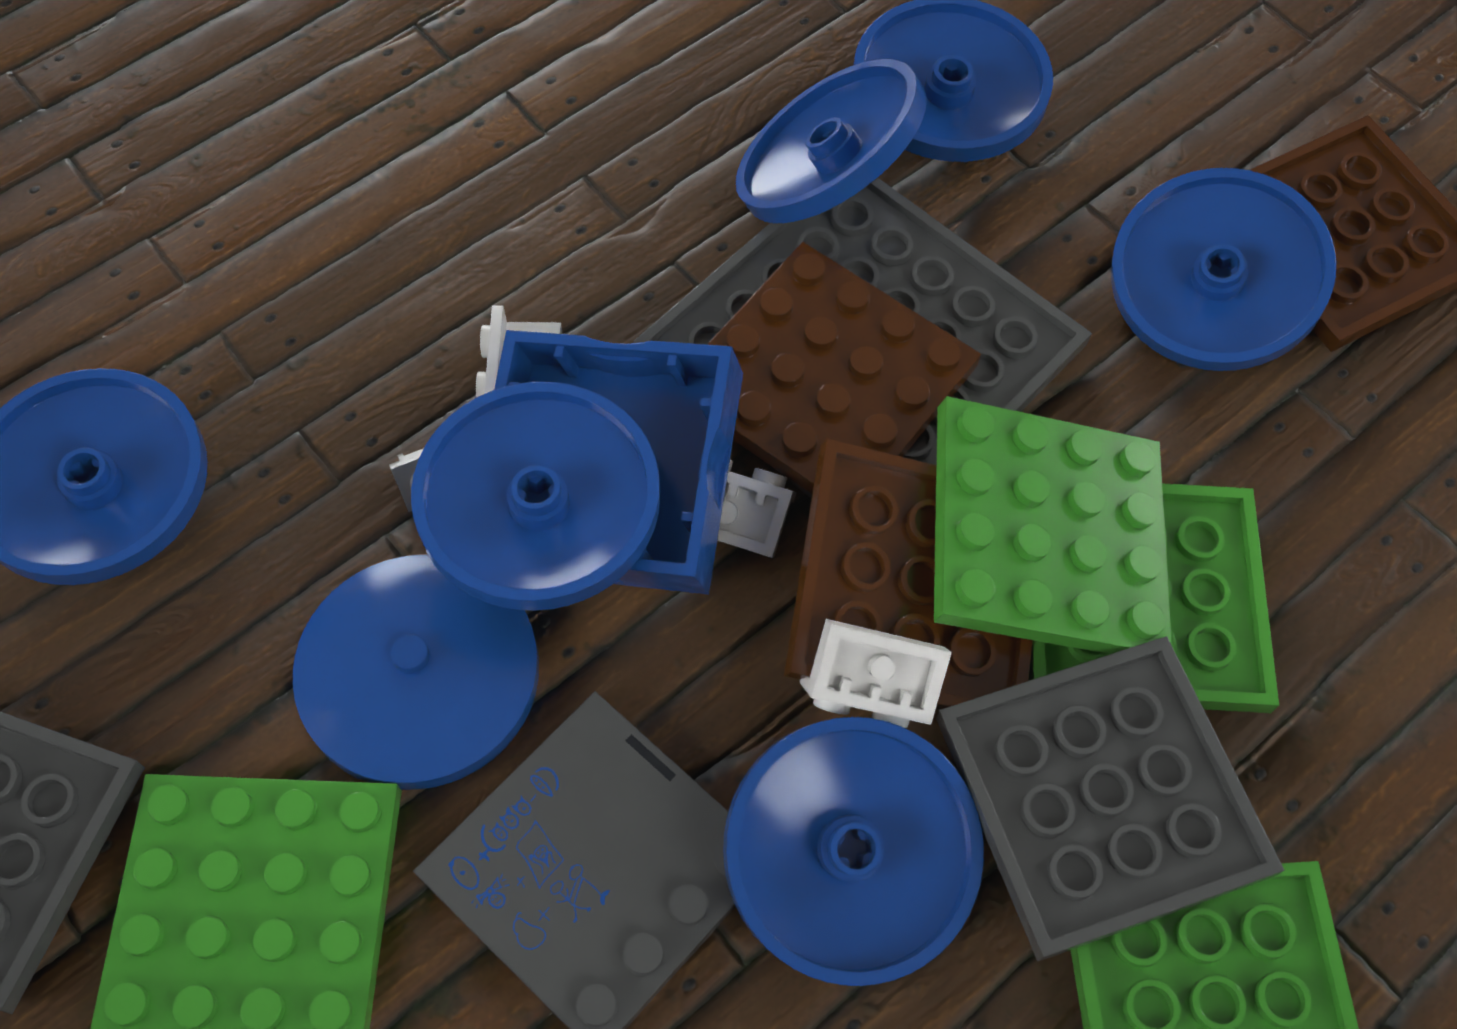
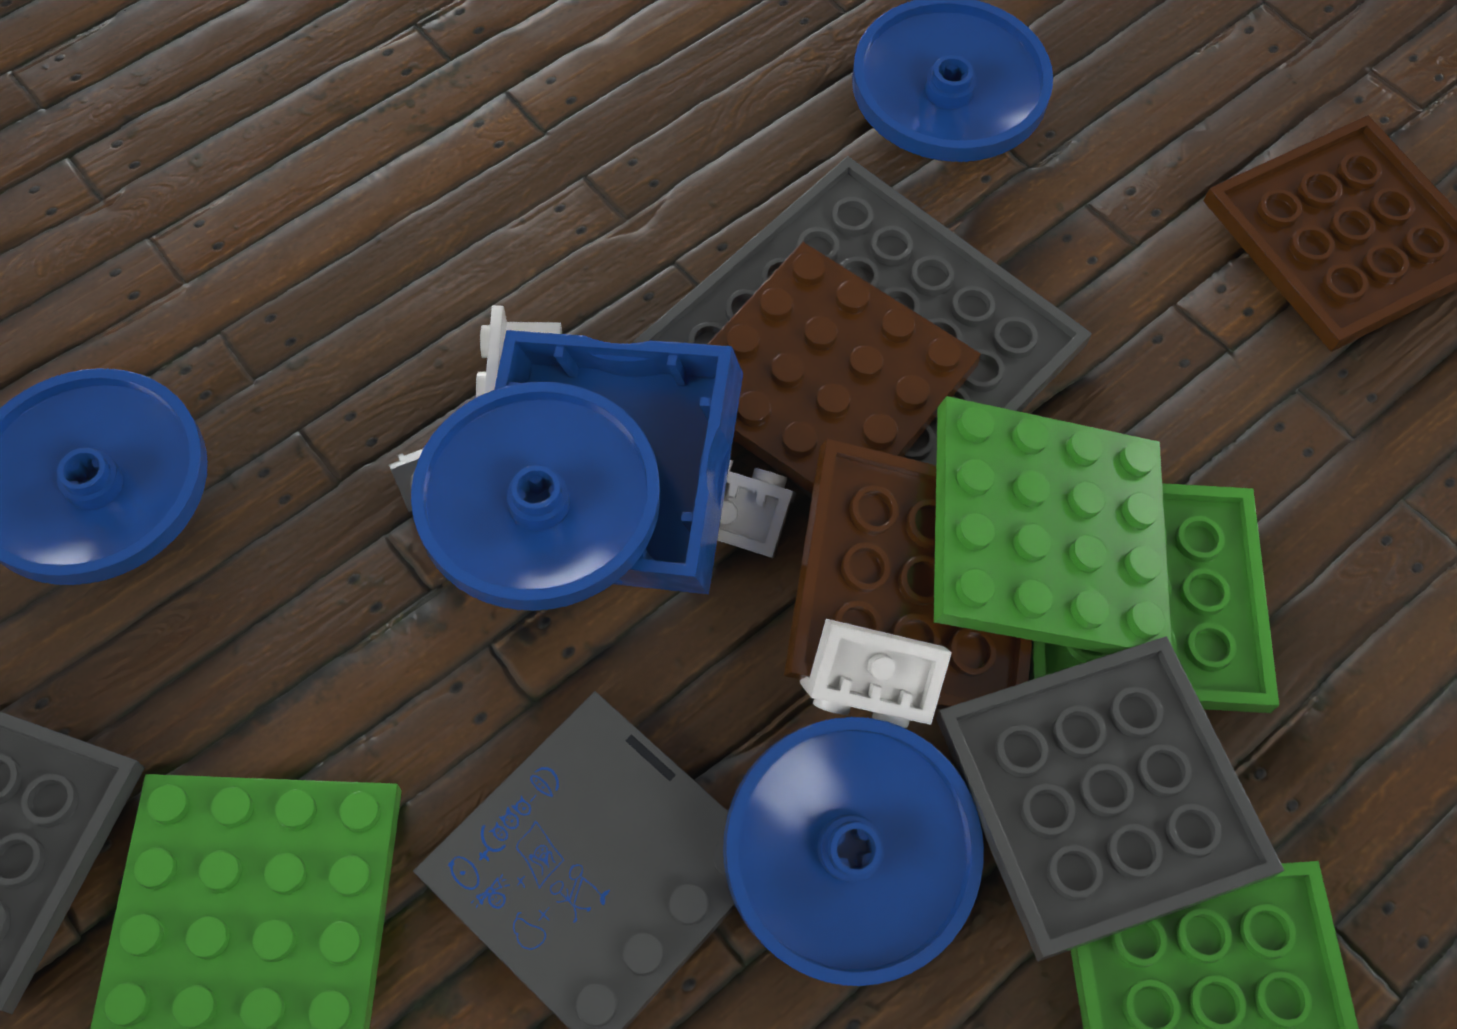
blue dish [293,555,539,790] -> none
blue dish [736,59,927,223] -> none
blue dish [1111,168,1337,371] -> none

